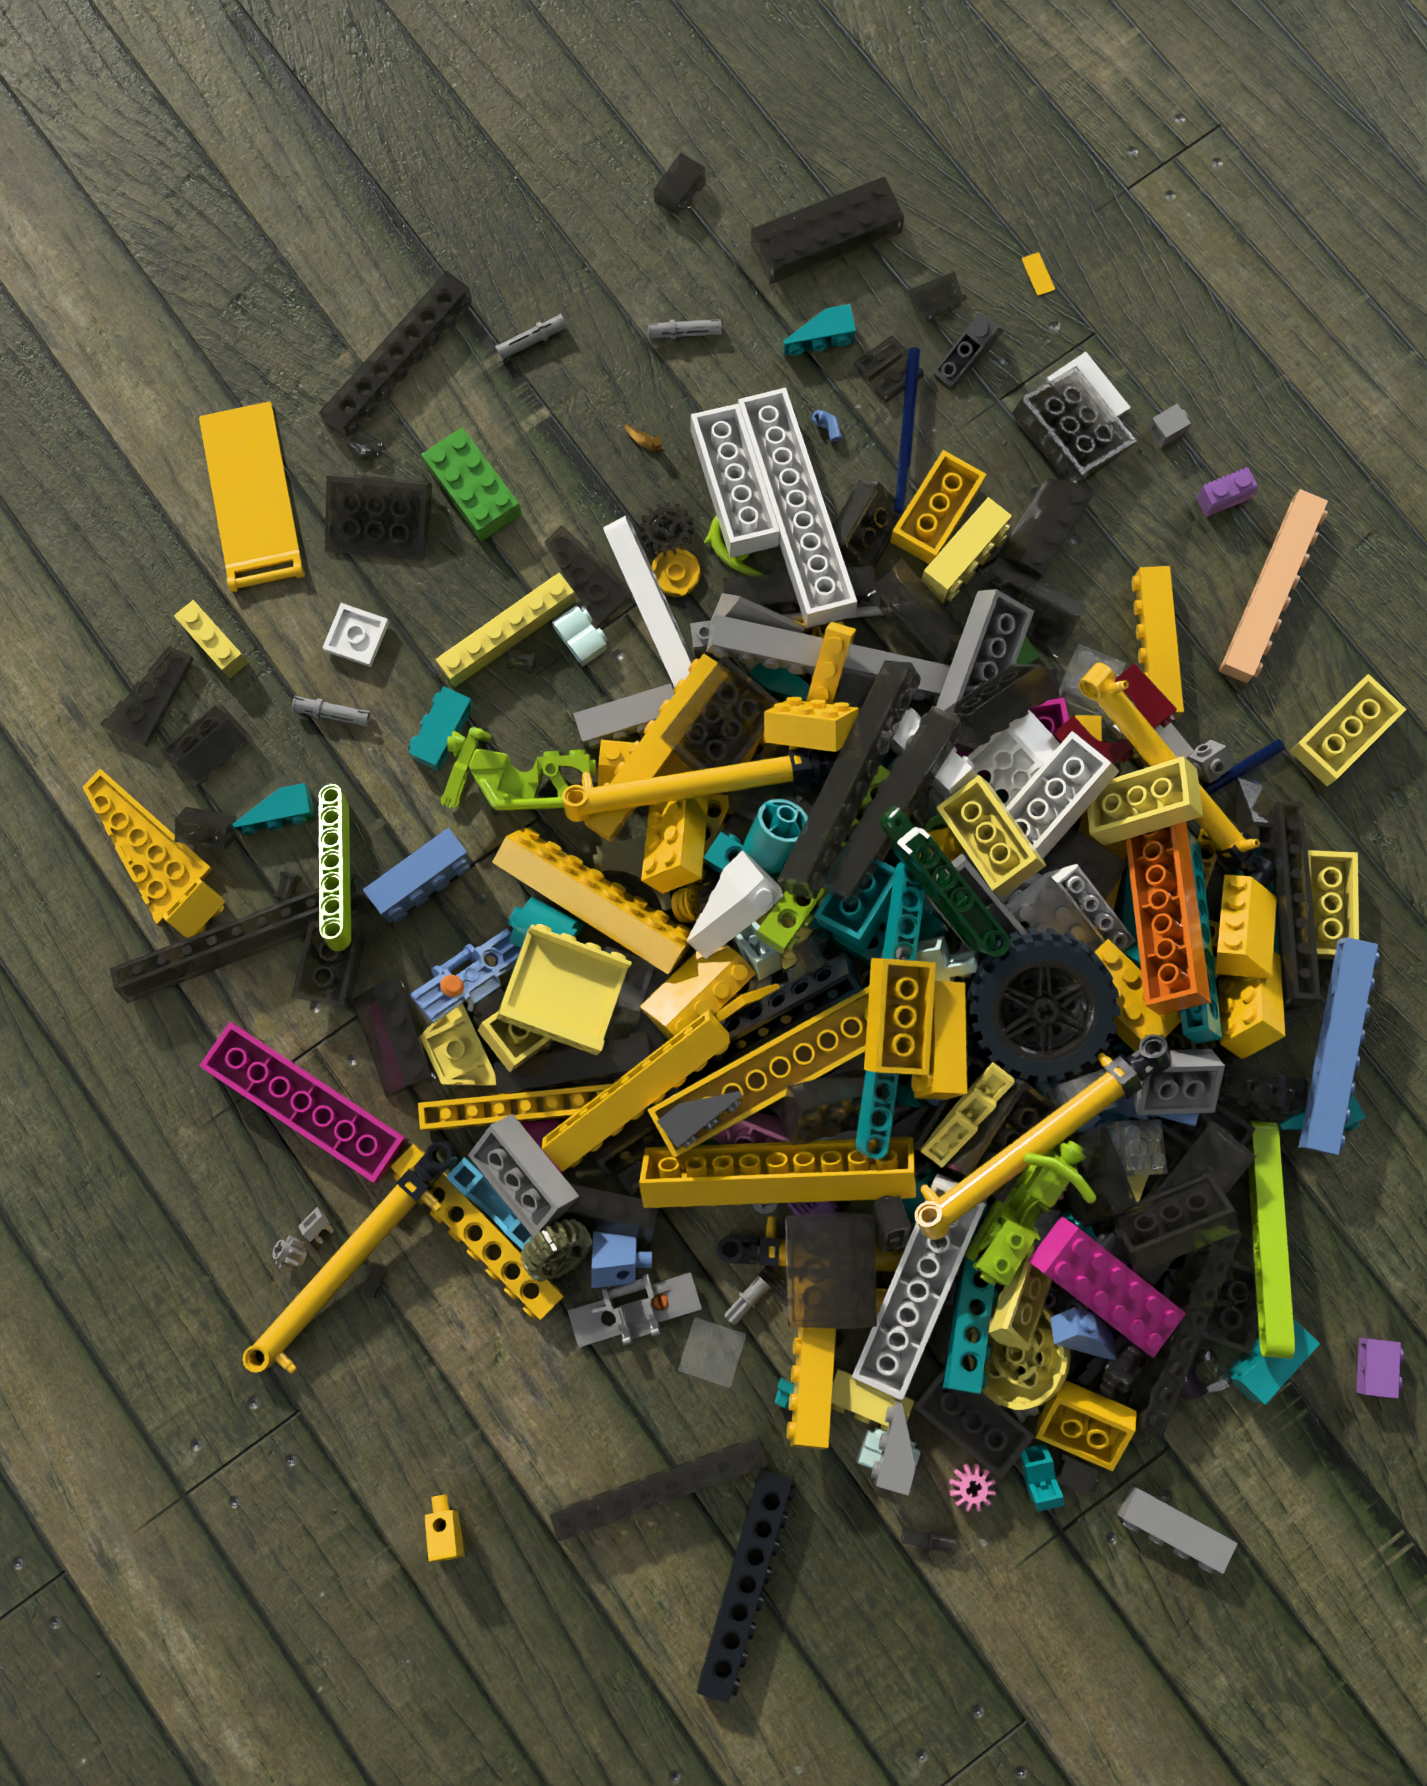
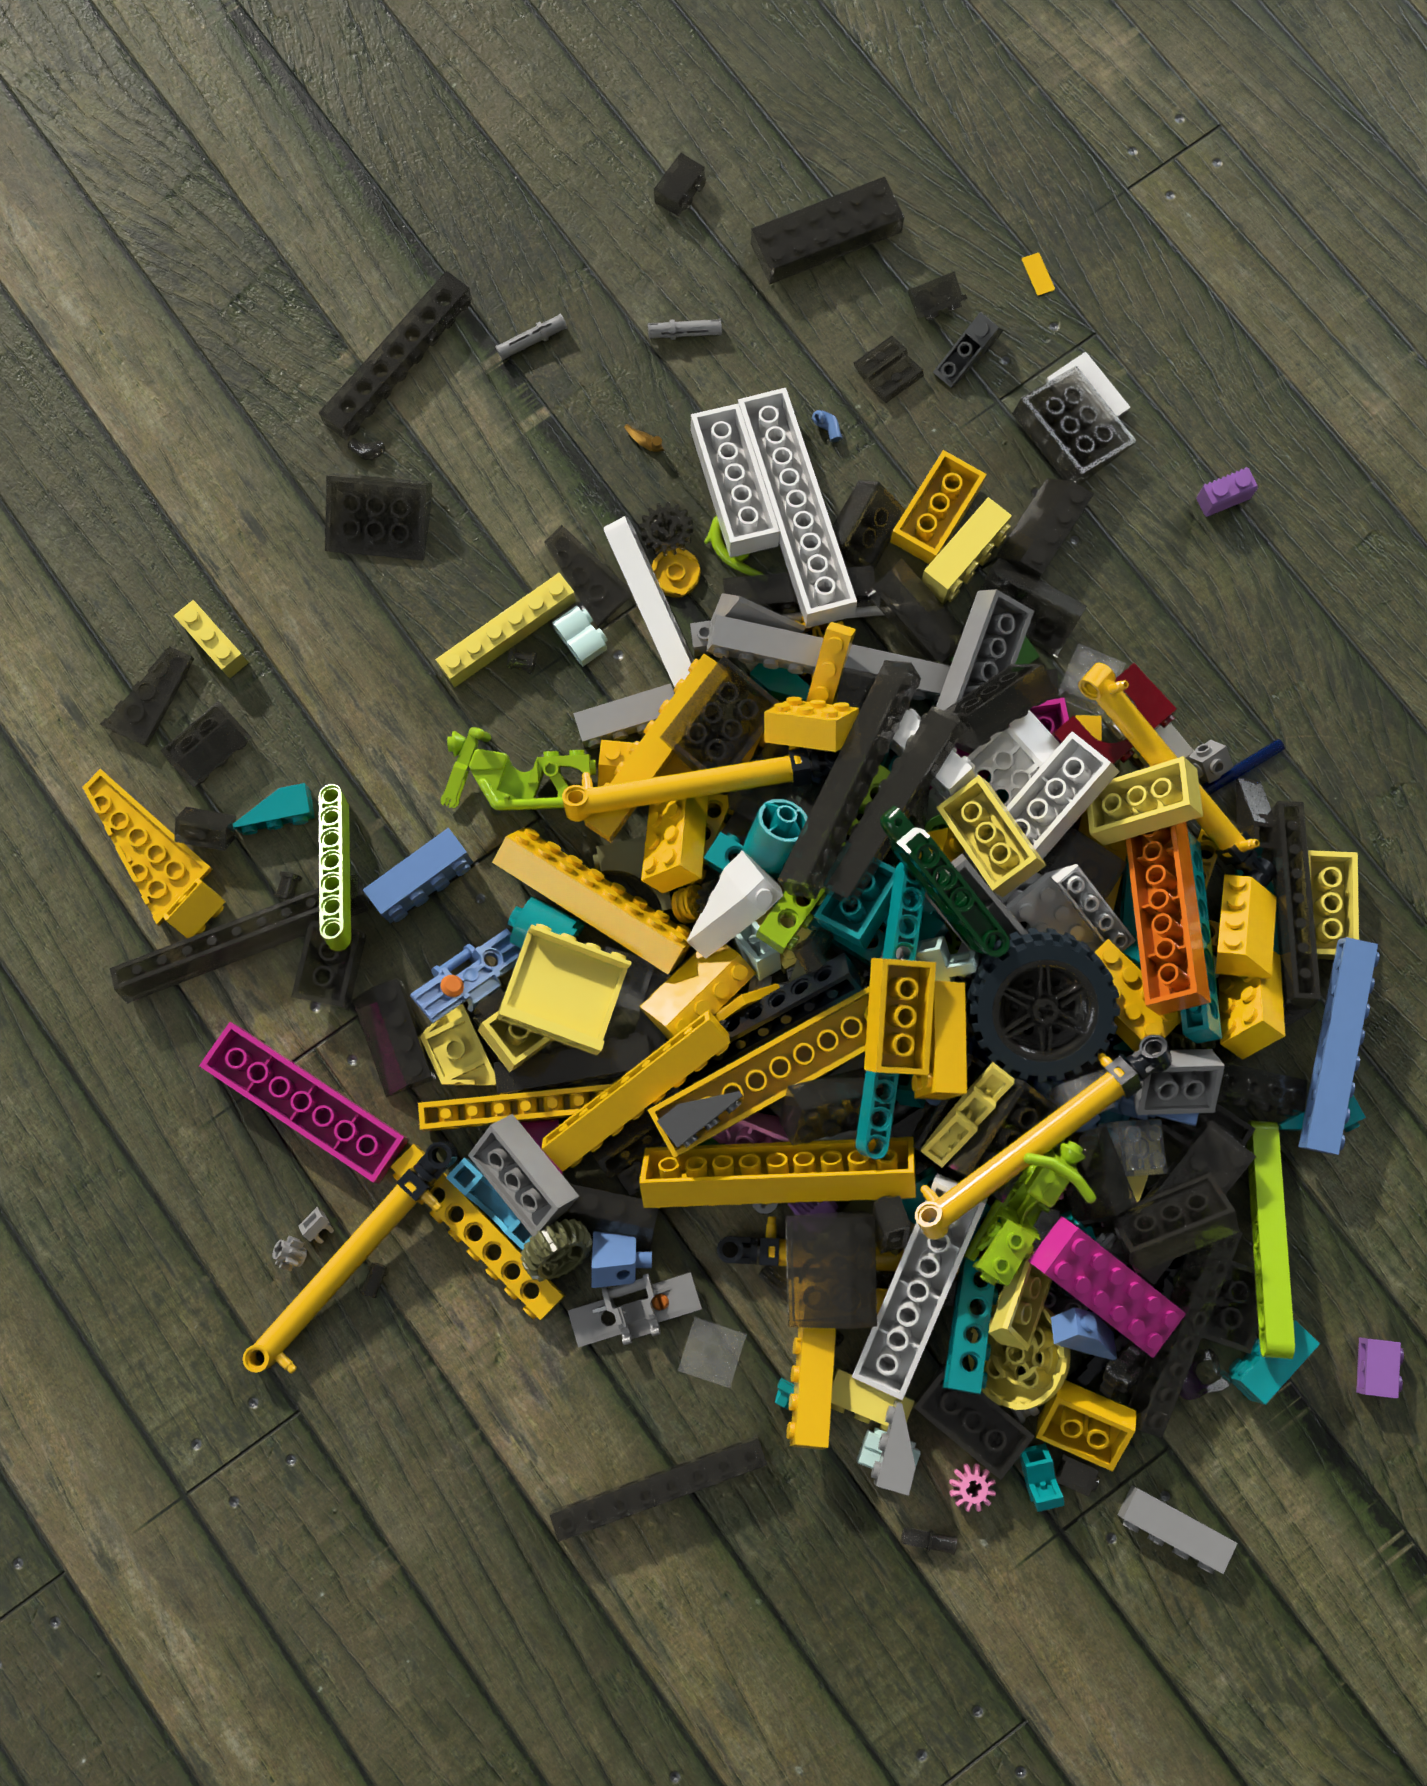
yellow flag [199,402,305,593] -> none
light grey pin [292,695,371,727] -> none
white plate [322,603,389,667] -> none
teal brick [408,686,474,772] -> none
bright green brick [421,427,522,542] -> none
yellow torso [425,1494,465,1562] -> none
black brick [697,1466,796,1703] -> none
light grey axle [724,1275,771,1325] -> none
teal slope [783,304,856,356] -> none
clear blue piece [894,347,921,514] -> none
yellow brick [1131,566,1184,719] -> none
light grey brick [1147,404,1191,448] -> none
light nougat brick [1219,489,1328,683] -> none
light yellow brick [1290,674,1406,786] -> none

